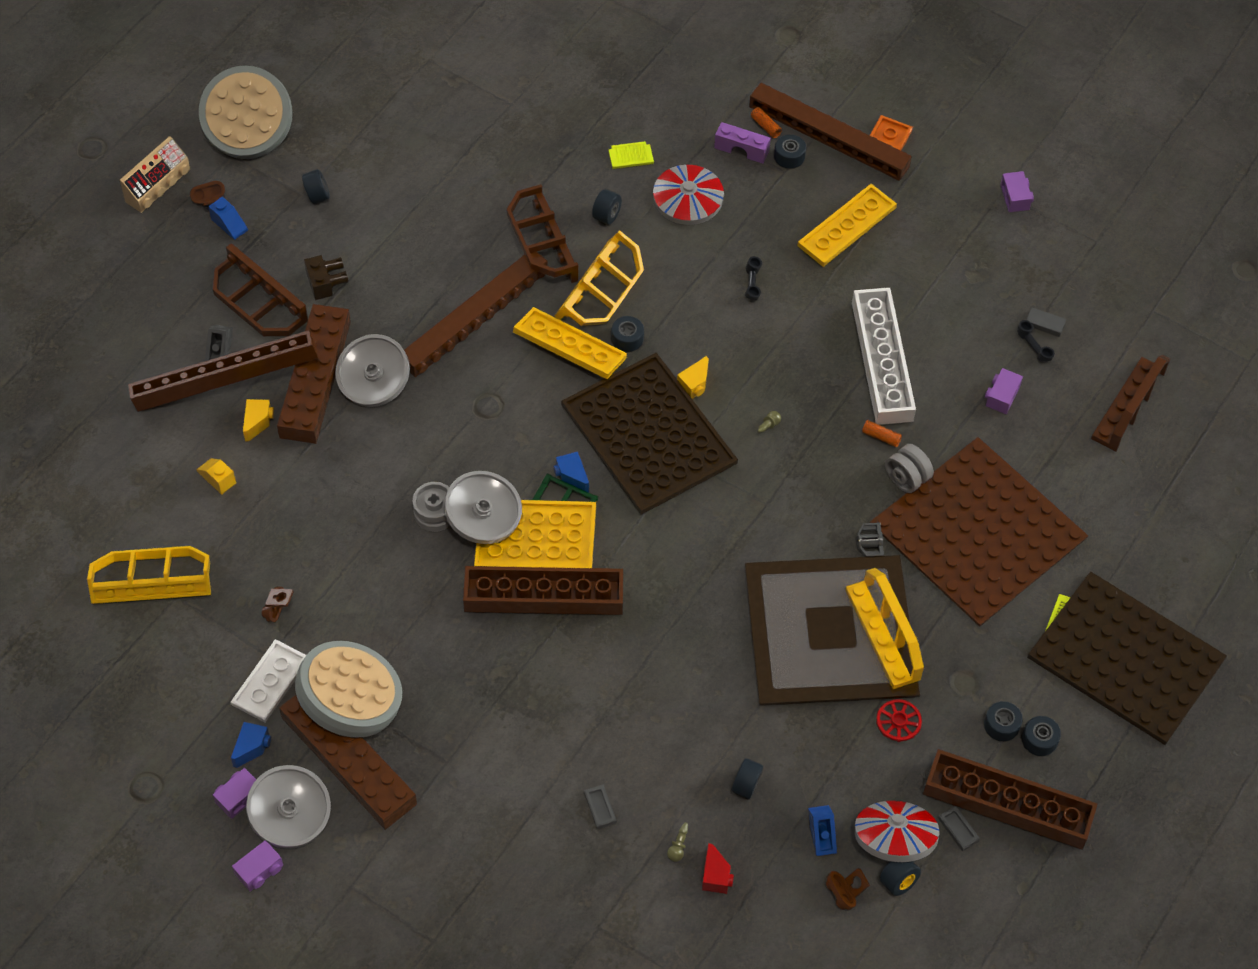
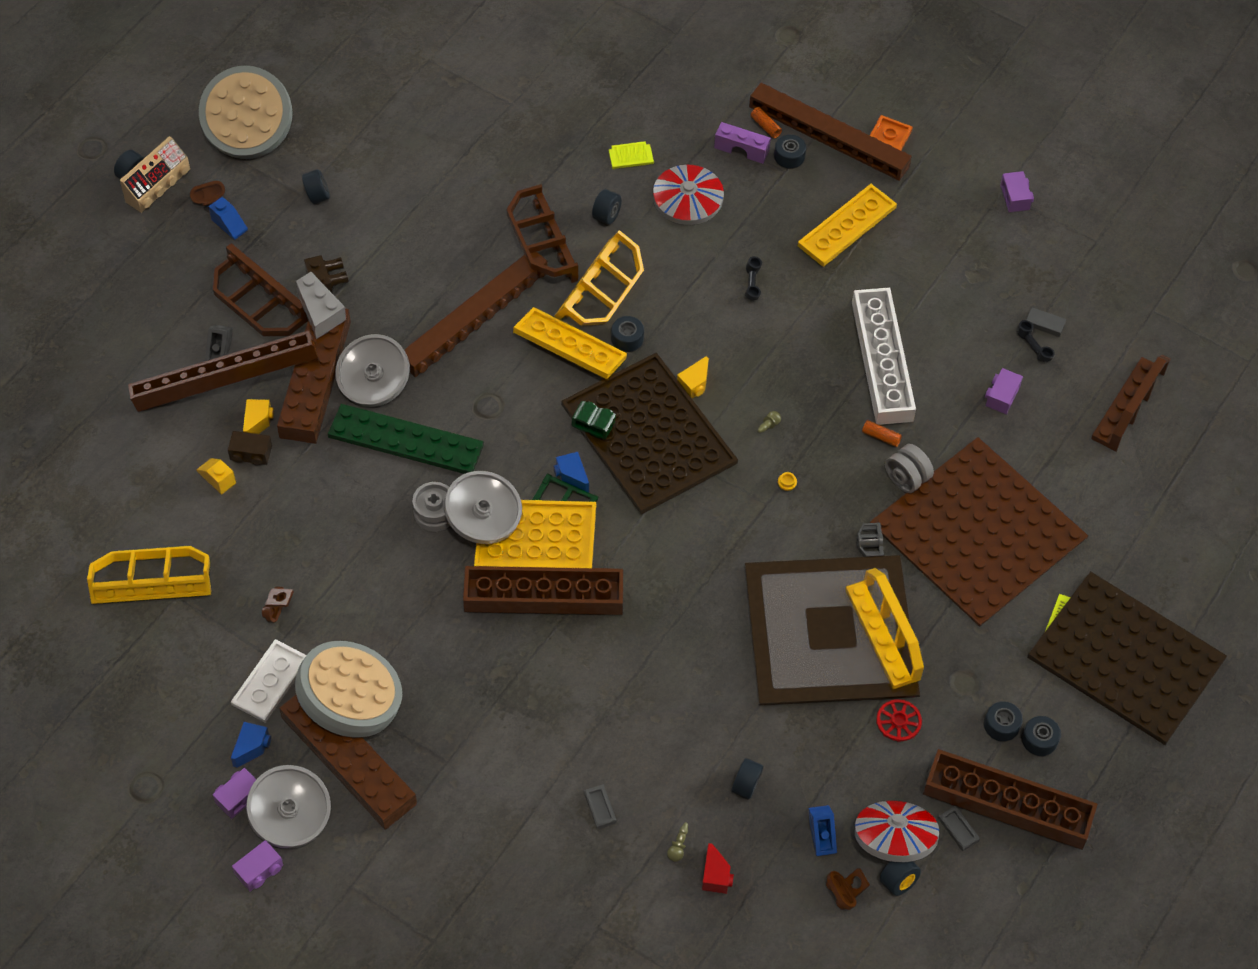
none -> black wheel [114,150,144,179]
none -> dark brown brick [228,431,272,465]
none -> light grey wedge [296,272,346,339]
none -> dark green plate [328,404,484,474]
none -> dark green brick [572,401,616,439]
none -> yellow plate [778,472,797,491]

